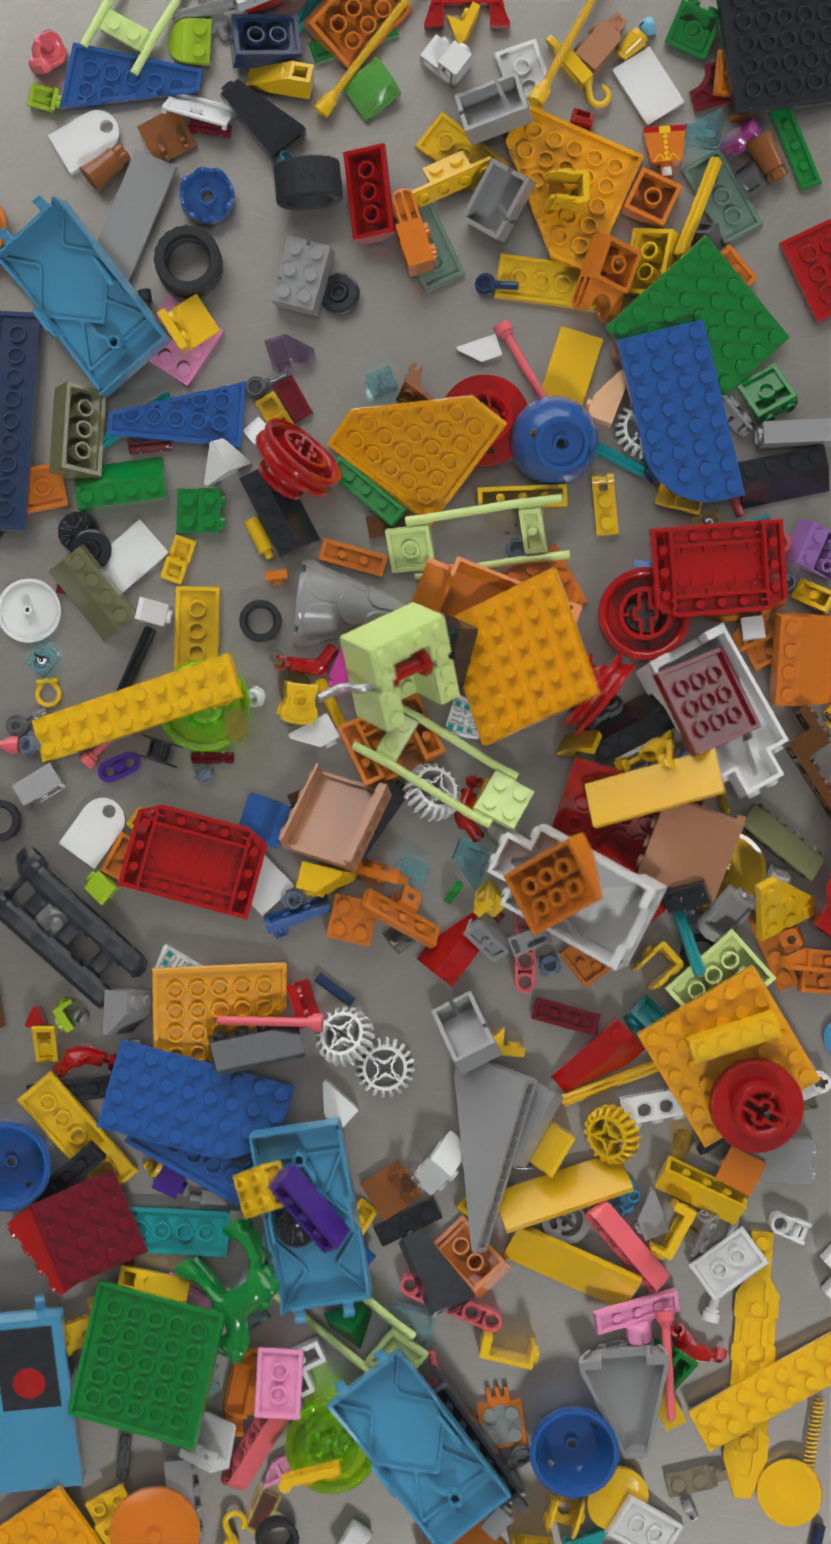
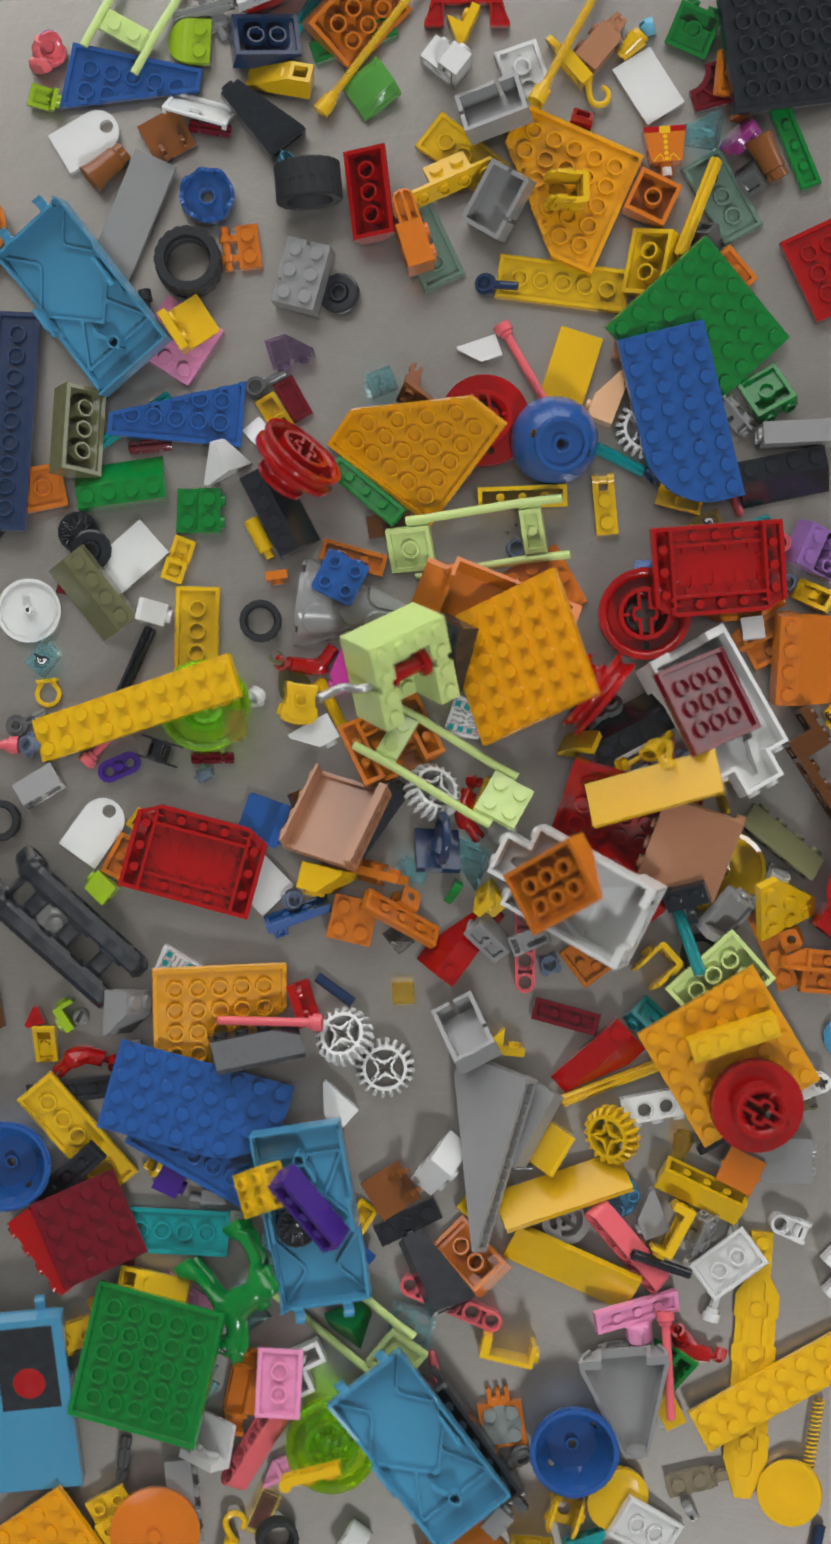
orange brick [571,234,642,324] -> none
none -> orange plate [219,223,263,273]
none -> blue bracket [311,548,370,606]
none -> clear yellow tile [392,981,415,1005]
none -> dark blue tile [413,811,461,873]
none -> black piece [630,1249,692,1279]

